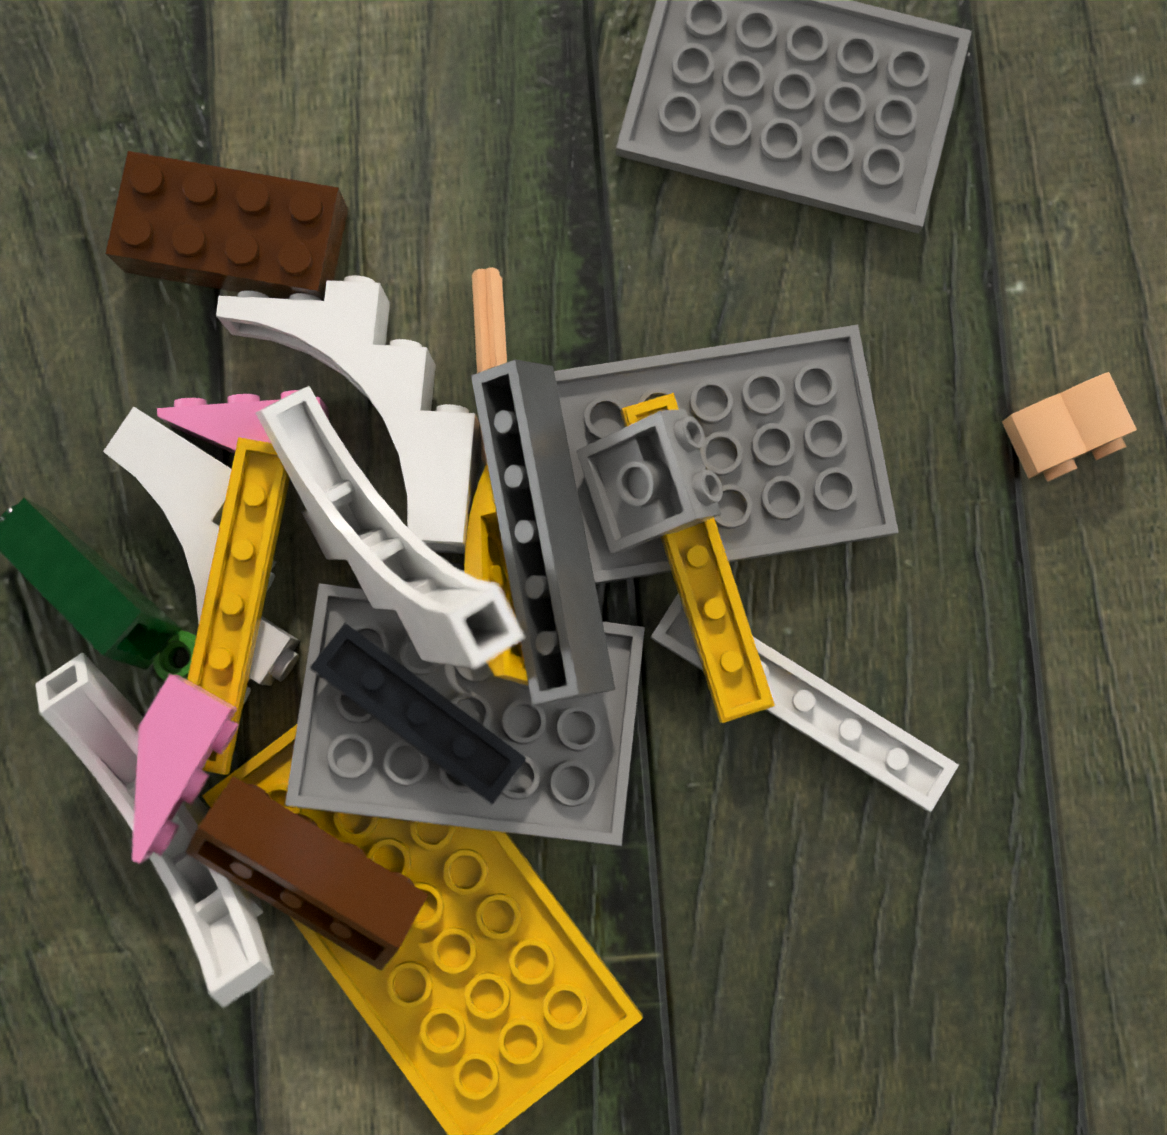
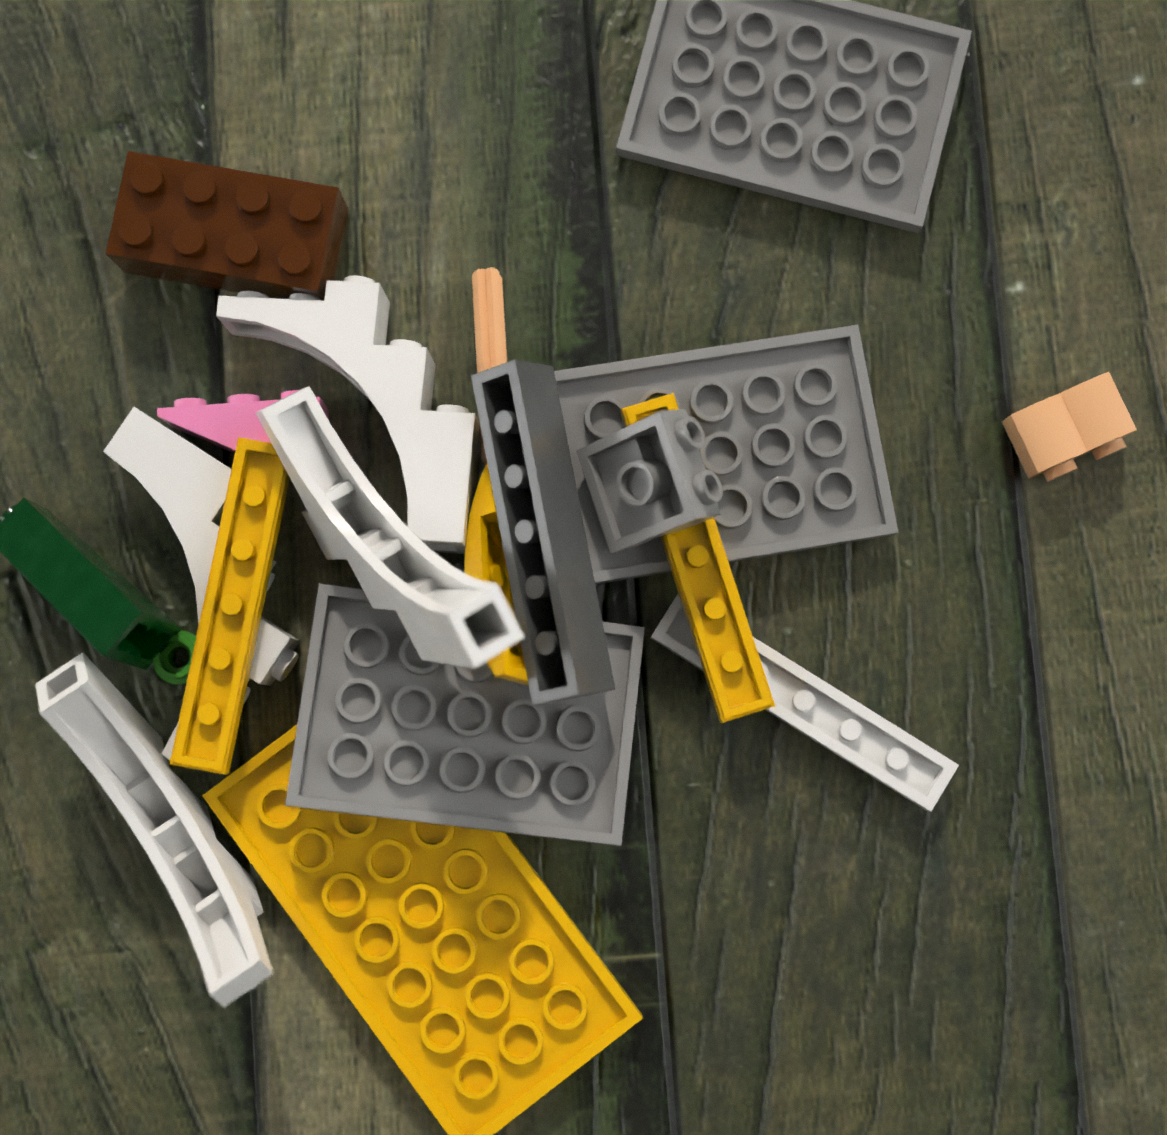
bright pink slope [132,675,239,864] -> none
reddish brown brick [185,776,428,971] -> none
black plate [310,623,527,805] -> none

